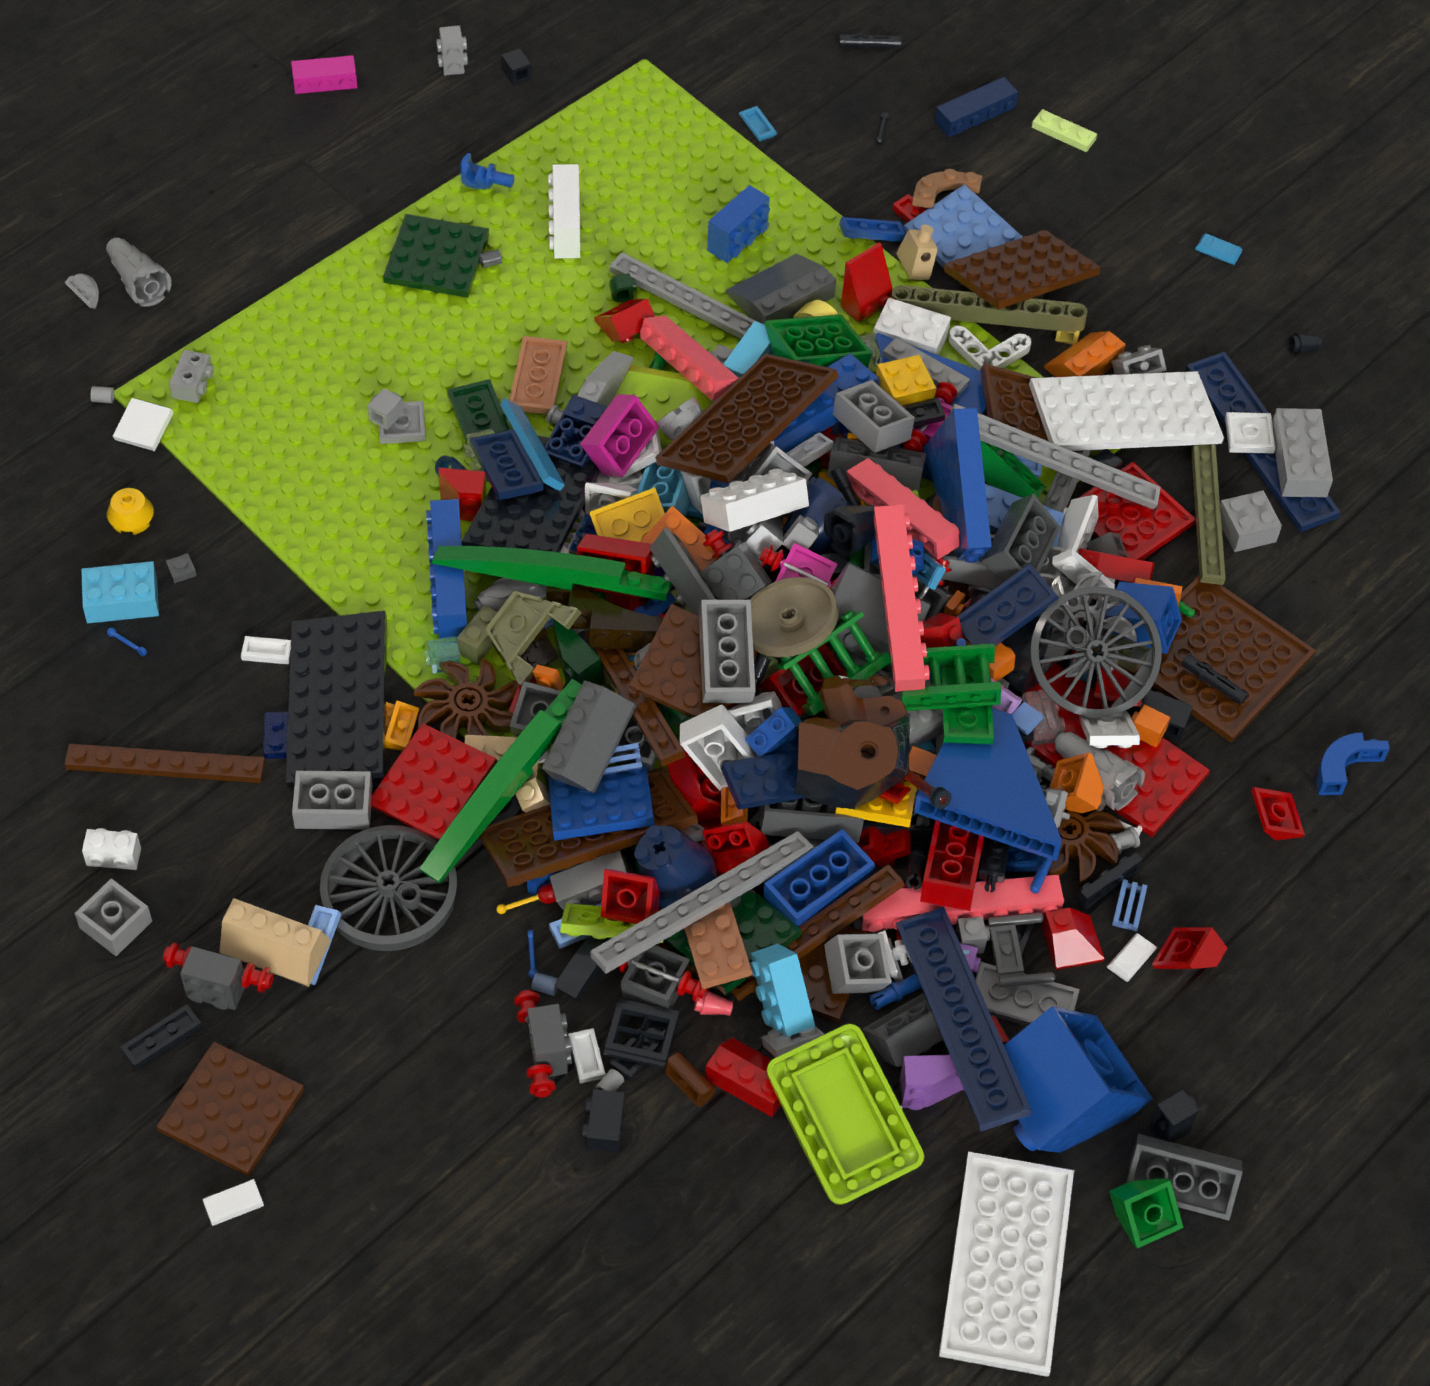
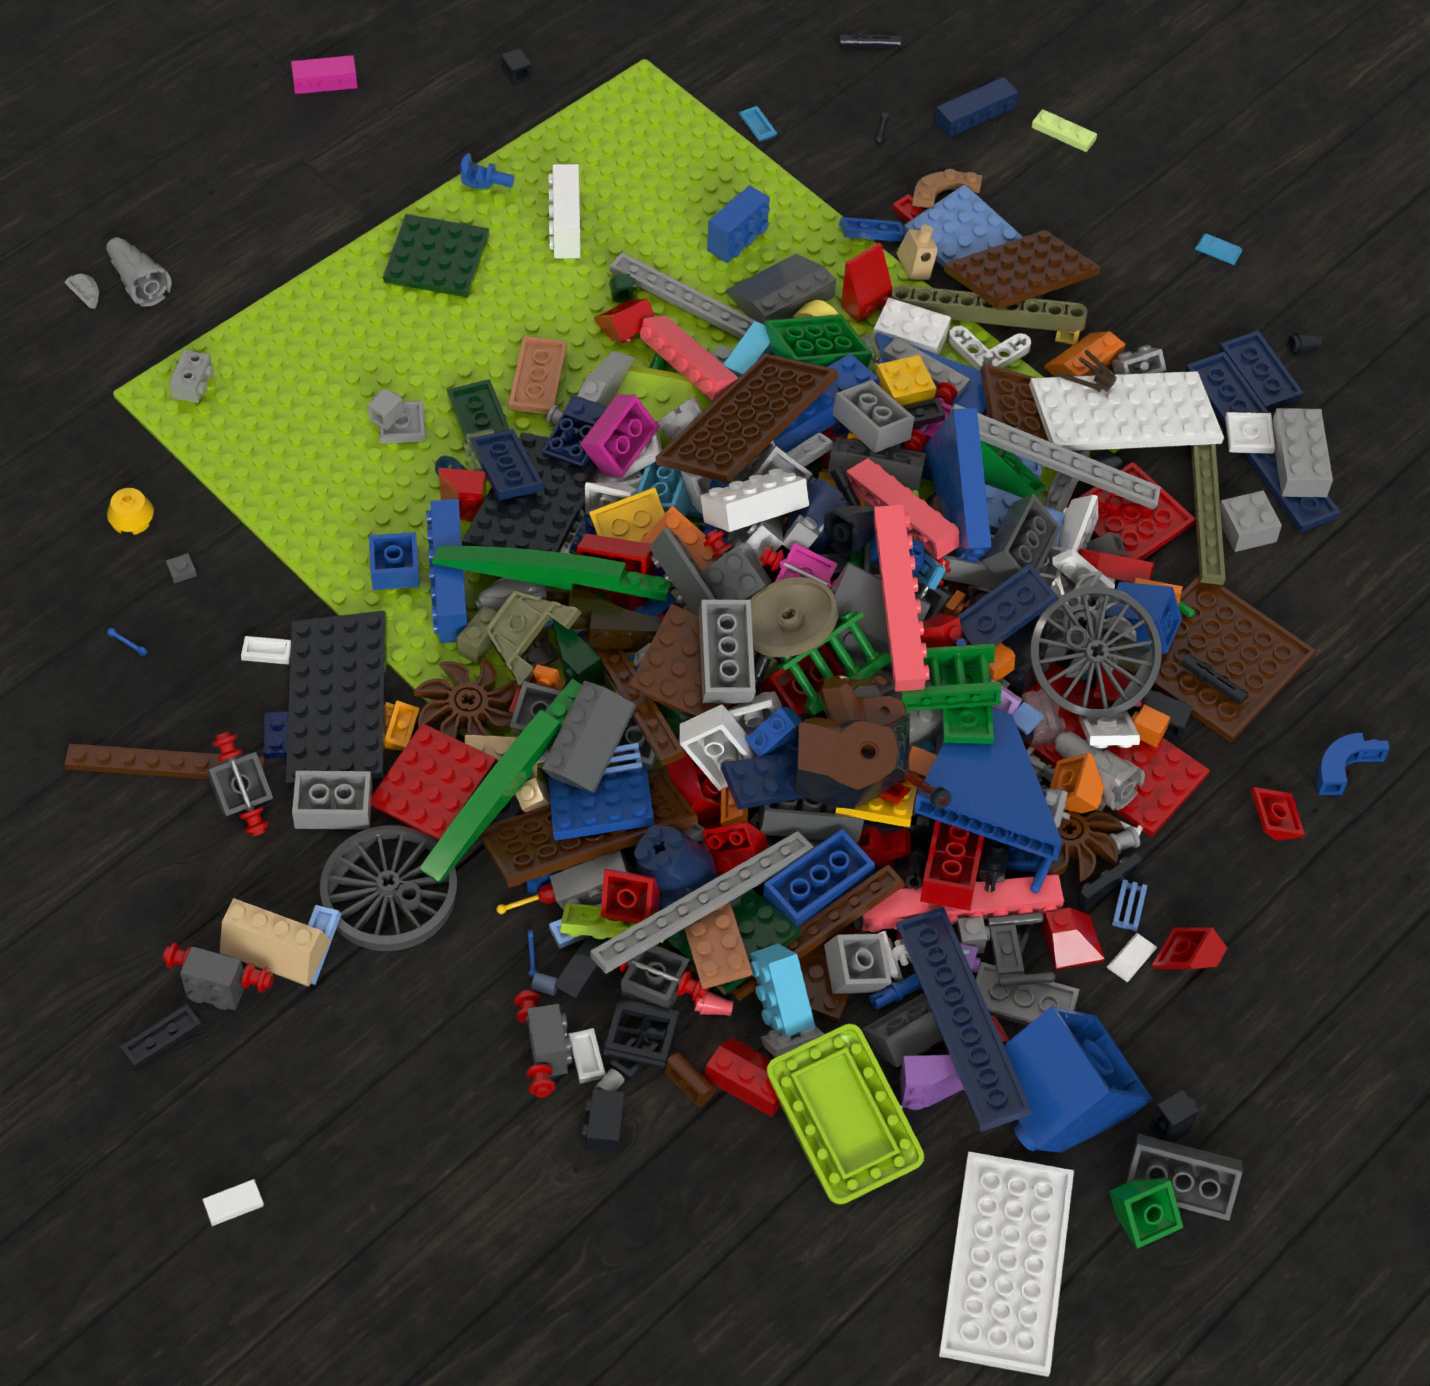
light grey brick [75,879,152,956] -> none
medium azure brick [82,561,159,623] -> none
white brick [82,828,141,870] -> none
light grey hinge [91,386,114,403] -> none
white tile [113,398,174,451] -> none
reddish brown plate [156,1042,304,1177] -> none
clear light blue brick [424,636,461,674] -> none
light grey brick [437,26,468,75] -> none
dark grey hinge [479,249,502,269] -> none
dark azure tile [500,398,565,491] -> none
none -> dark grey brick [206,731,273,837]
none -> blue brick [369,532,420,590]
none -> dark brown plant [1058,350,1117,393]
none -> dark blue plate [1219,331,1303,411]

